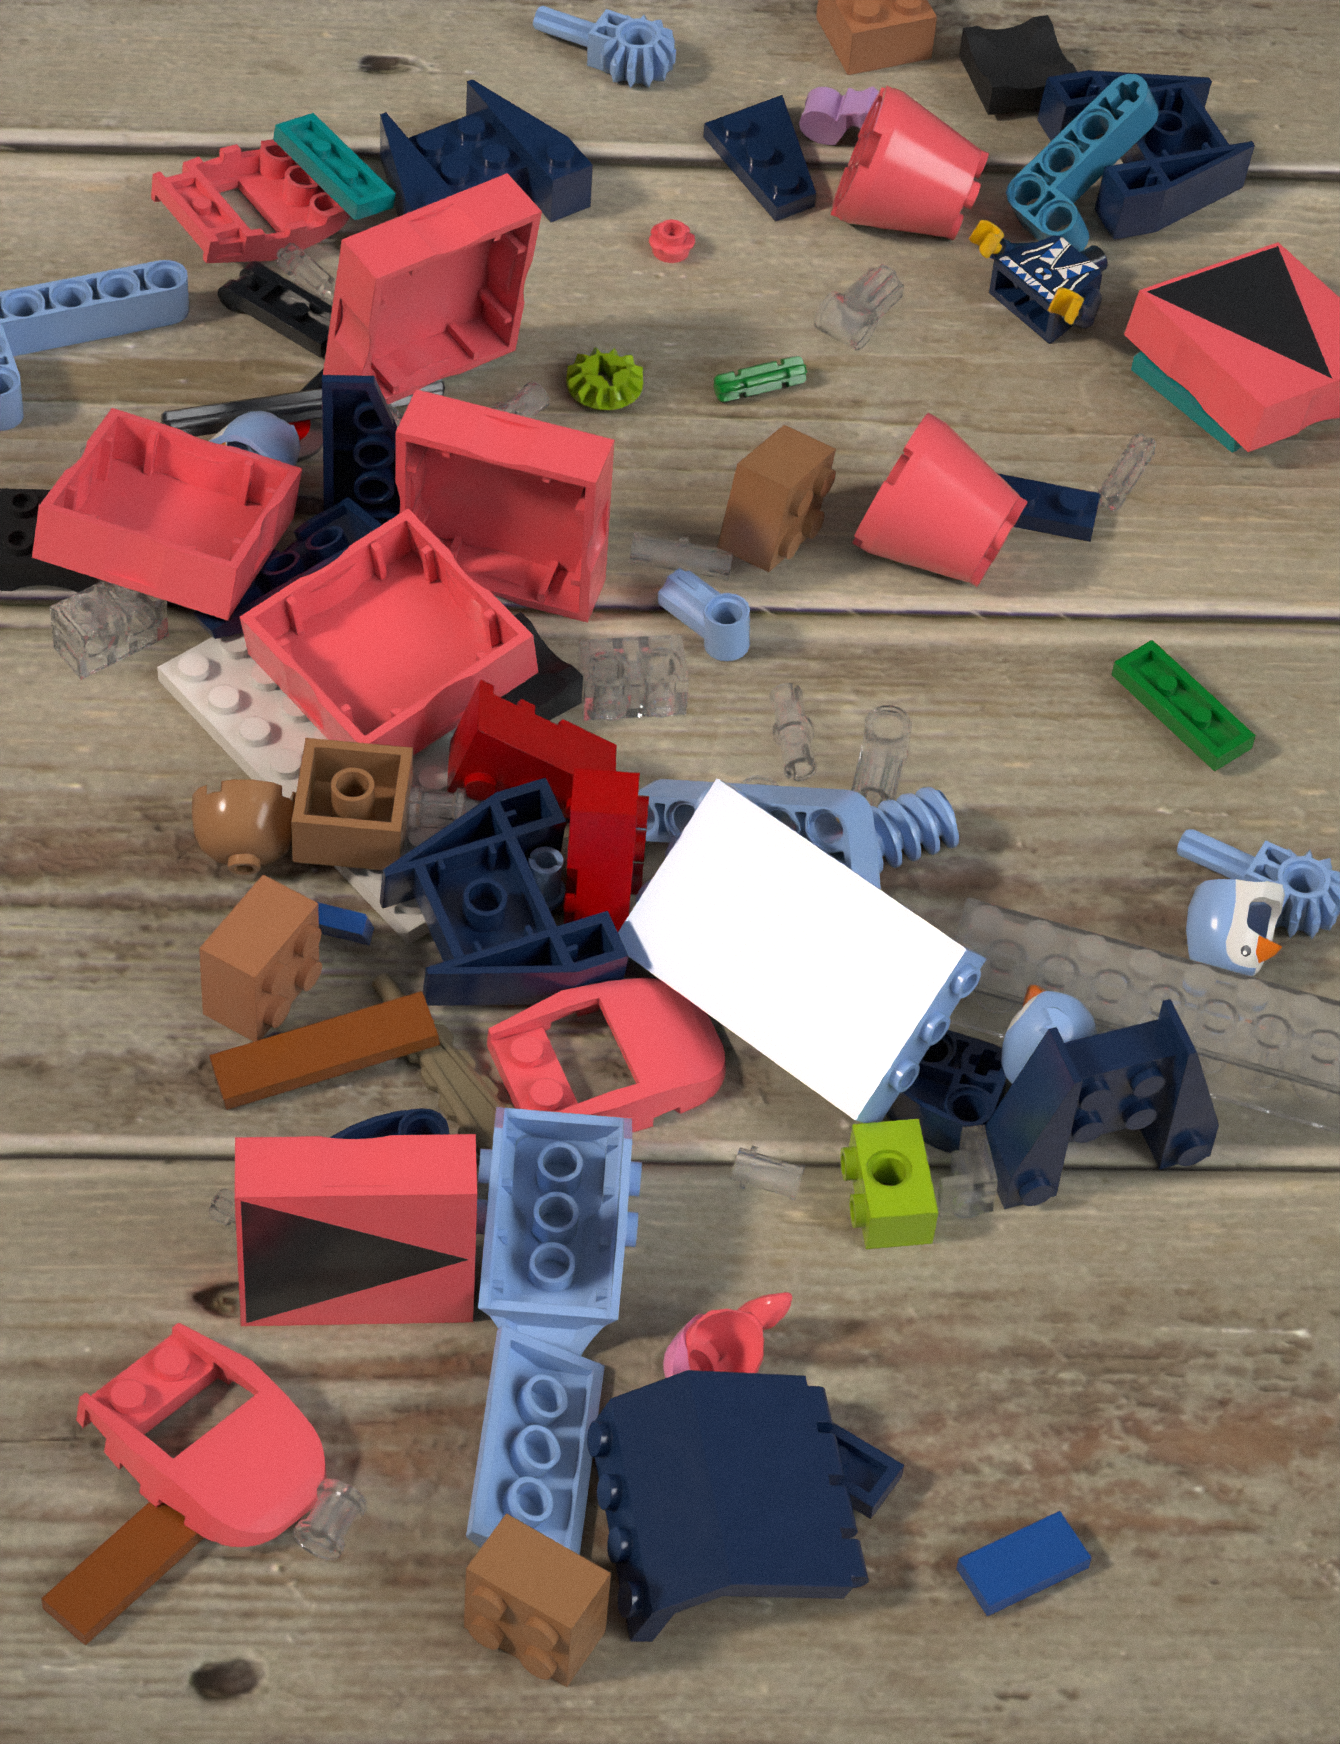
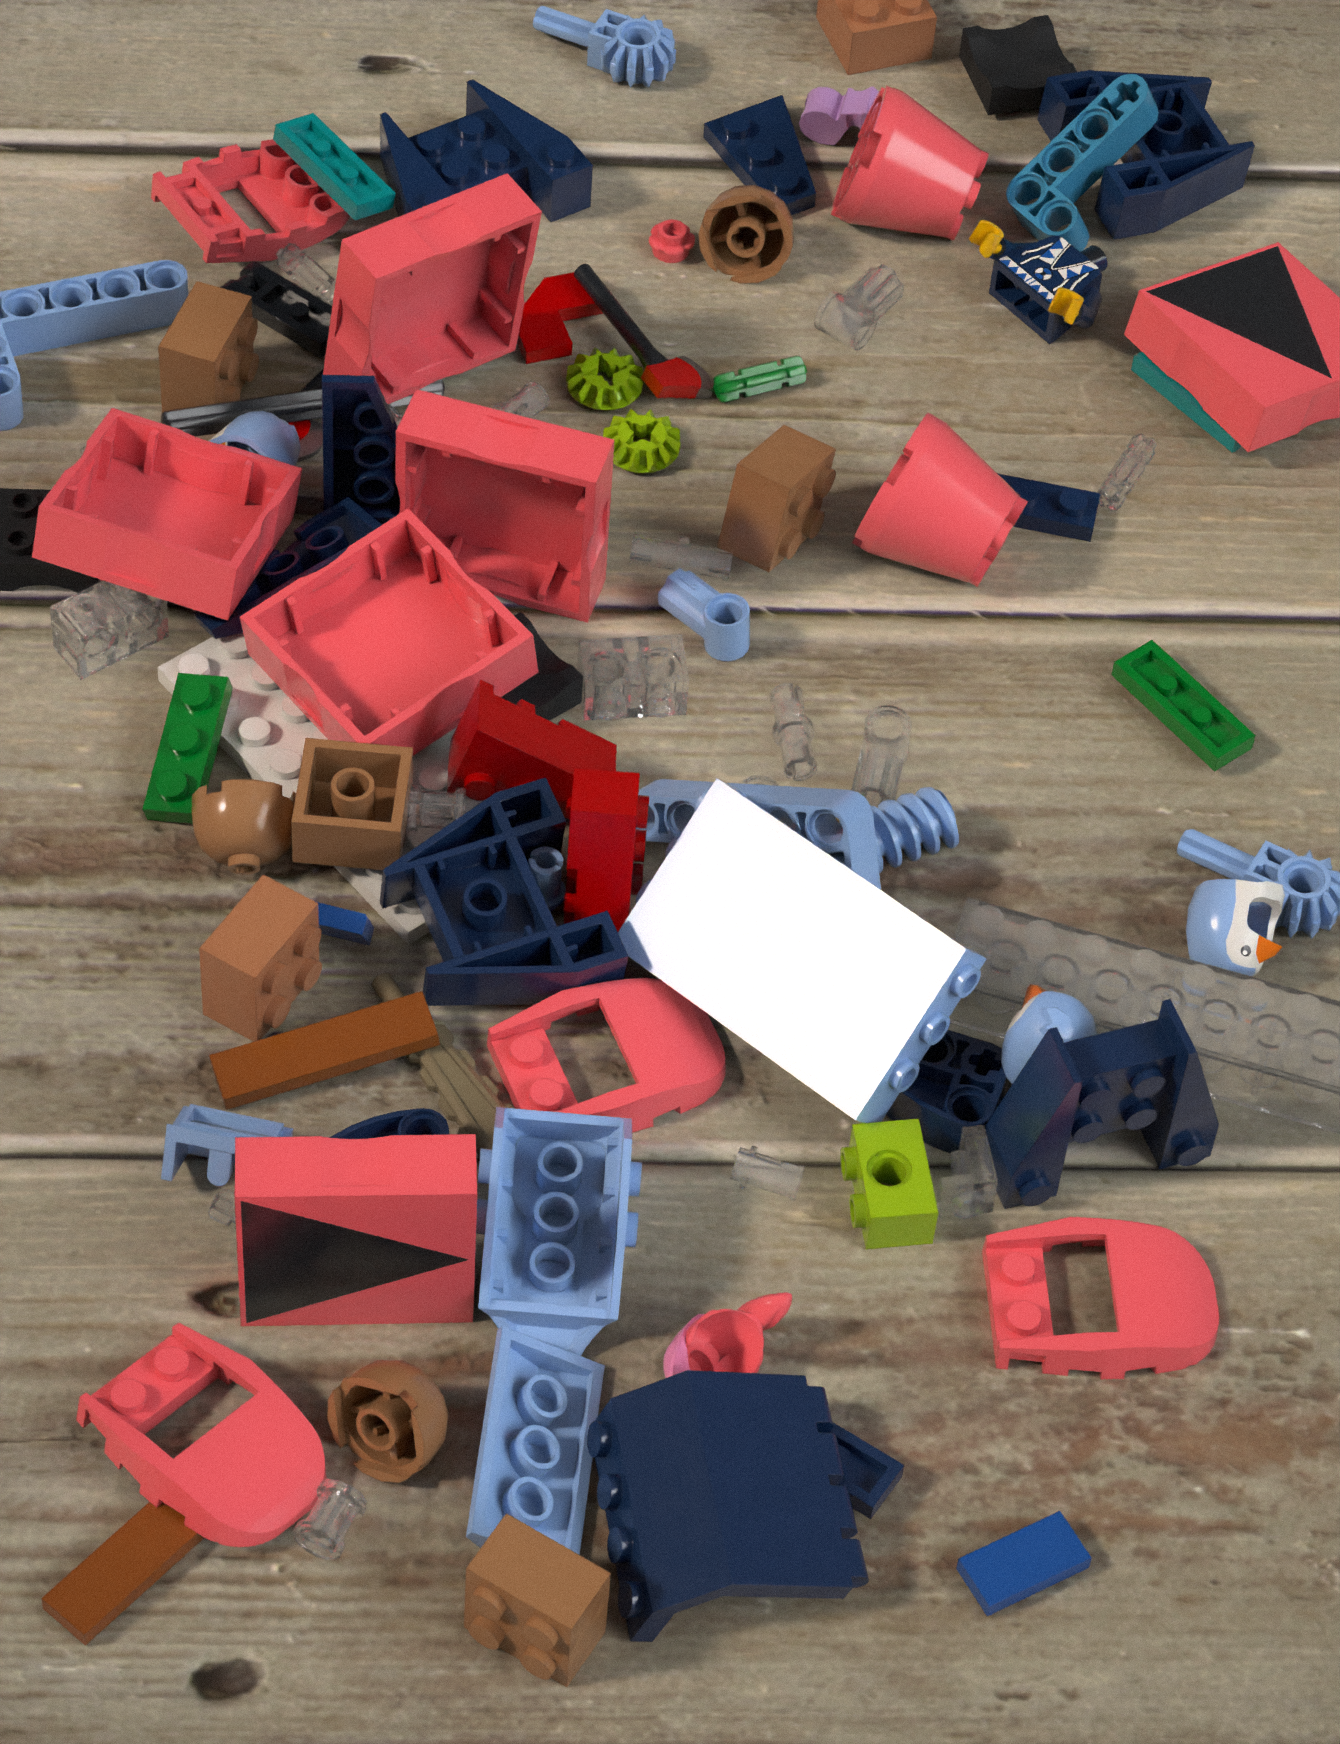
none -> green plate [142,673,233,824]
none -> medium nougat brick [158,281,259,413]
none -> light blue window [161,1104,293,1186]
none -> medium nougat cylinder [327,1360,449,1483]
none -> red tile [517,272,603,364]
none -> piece [574,264,714,399]
none -> lime gear [603,409,681,473]
none -> medium nougat cylinder [699,185,794,284]
none -> coral slope [982,1217,1219,1379]

